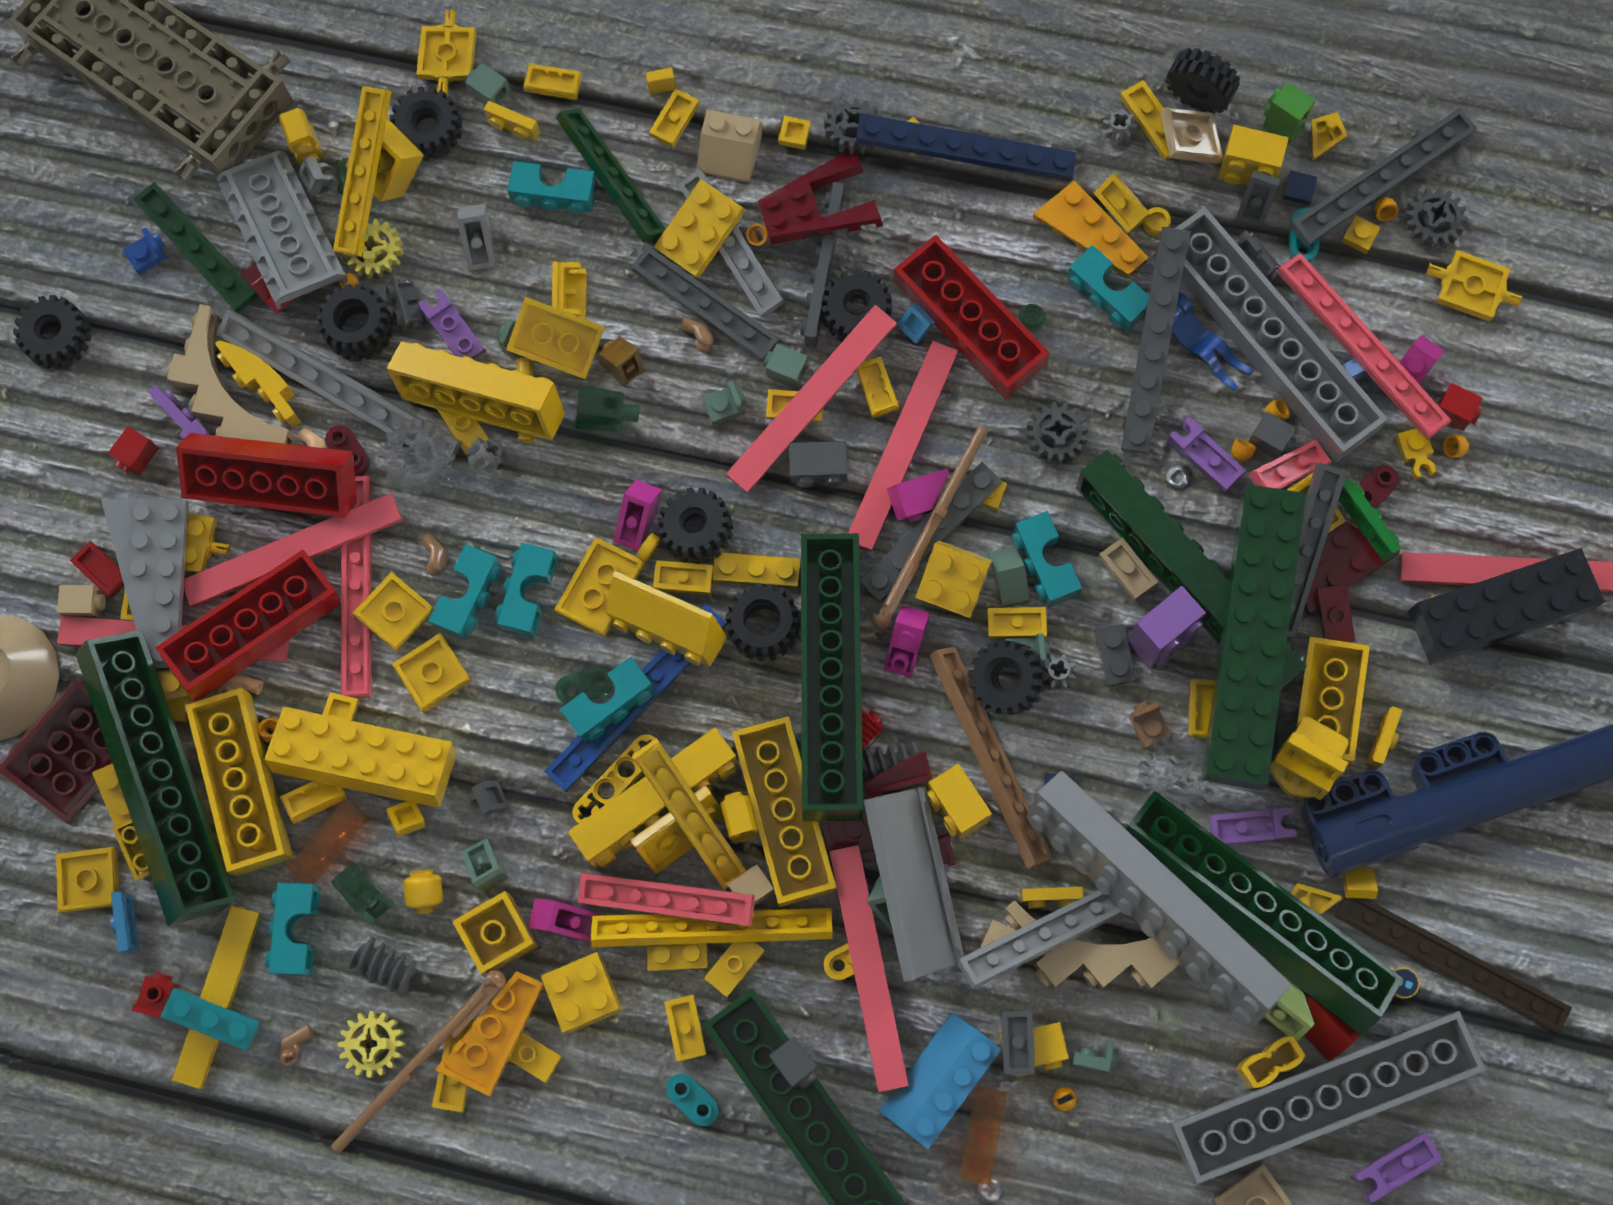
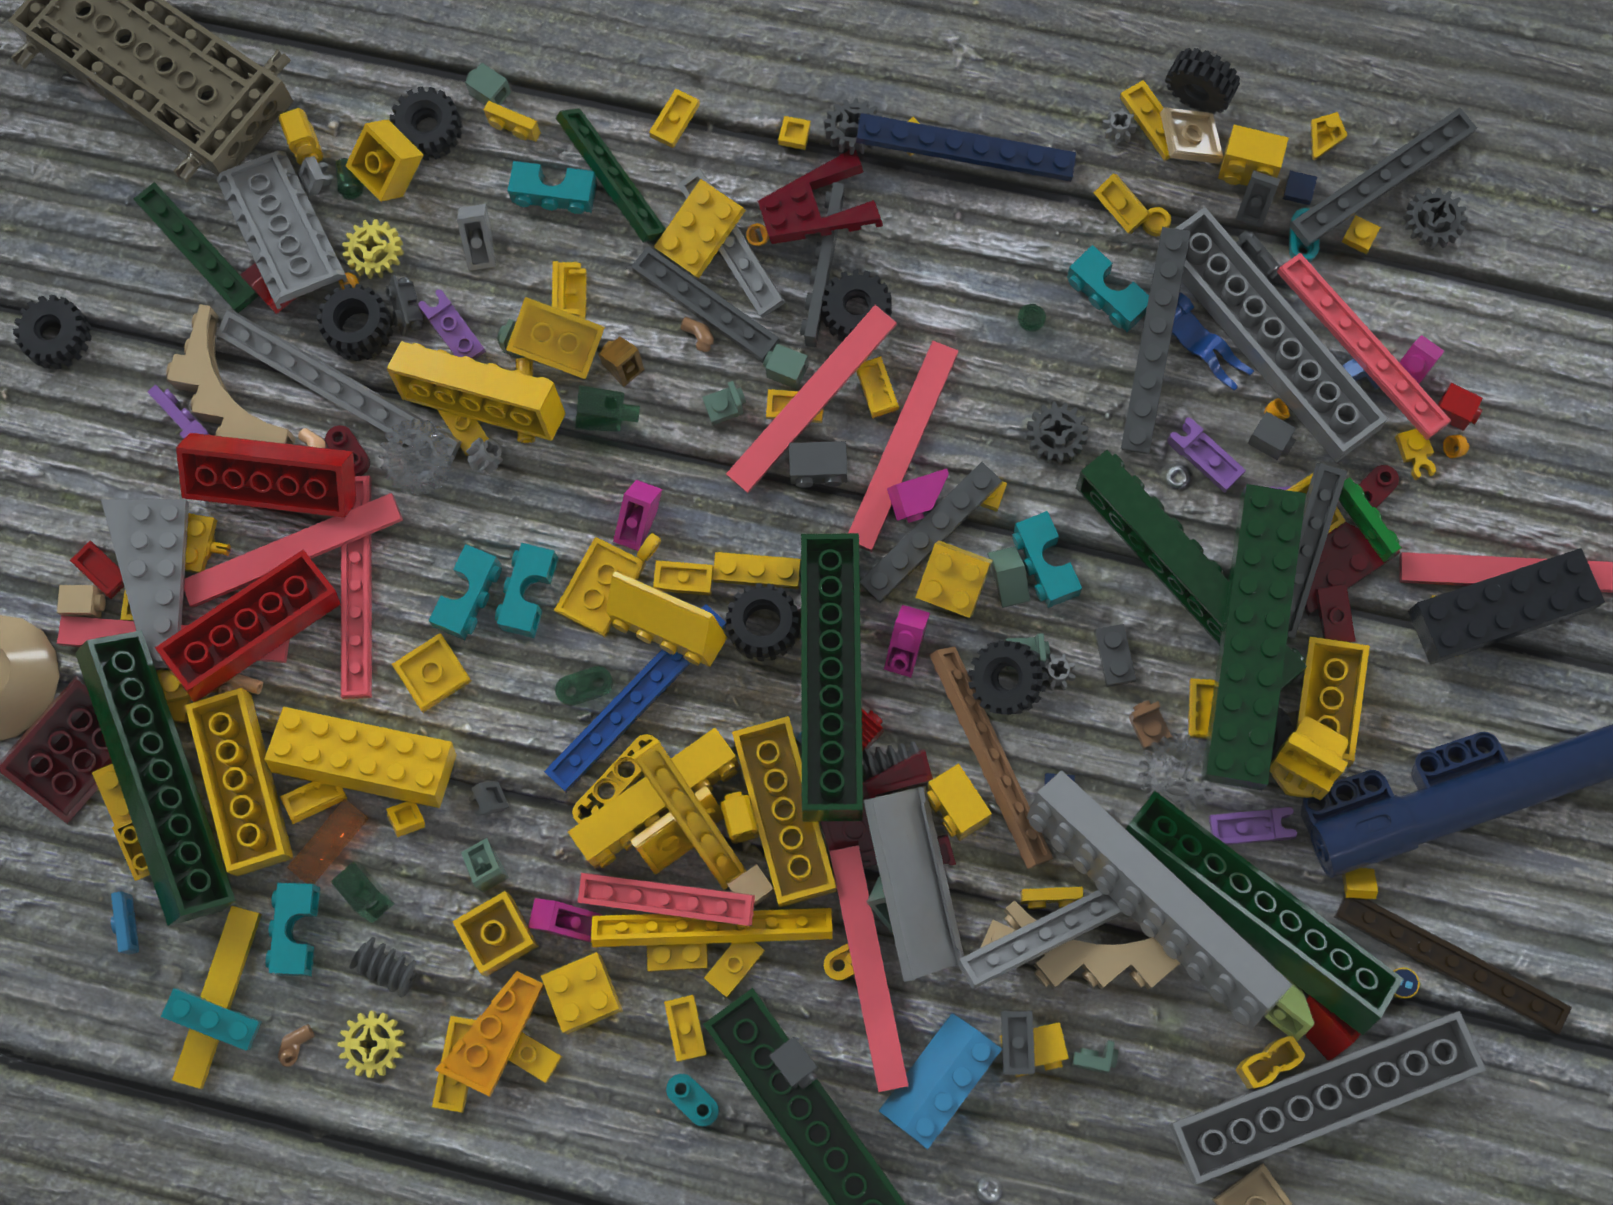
yellow tile [56,847,119,913] -> none
red brick [108,426,159,476] -> none
blue bracket [123,227,167,275] -> none
red brick [132,972,181,1019] -> none
yellow slope [215,340,302,429] -> none
light orange hinge [258,718,278,744] -> none
yellow plate [322,692,359,721] -> none
medium nougat bar [331,969,506,1154] -> none
yellow tile [333,86,391,257] -> none
yellow tile [352,572,434,652] -> none
yellow head [403,869,443,914] -> none
yellow plate [416,9,477,96] -> none
medium nougat arm [421,534,448,576] -> none
yellow plate [523,63,583,100] -> none
teal arch [560,656,655,743] -> none
yellow tile [646,68,676,95] -> none
black tyre [658,488,733,564] -> none
tan slope [697,109,762,183] -> none
medium nougat bar [871,426,988,630] -> none
red brick [894,235,1050,400] -> none
dark azure plate [897,303,936,344] -> none
clear orange plate [959,1086,1007,1185] -> none
yellow plate [987,607,1047,639] -> none
light orange wing [1033,180,1149,279] -> none
light orange hinge [1052,1087,1077,1112] -> none
tan plate [1099,537,1158,601] -> none
medium lavender brick [1128,586,1206,670] -> none
light orange hinge [1231,439,1257,462] -> none
coral tile [1249,439,1332,490] -> none
bright green brick [1262,82,1315,146] -> none
yellow piece [1290,883,1341,915] -> none
medium lavender plate [1351,1132,1443,1203] -> none
yellow plate [1366,706,1403,769] -> none
light orange hinge [1374,197,1399,222] -> none
yellow plate [1426,250,1522,322] -> none

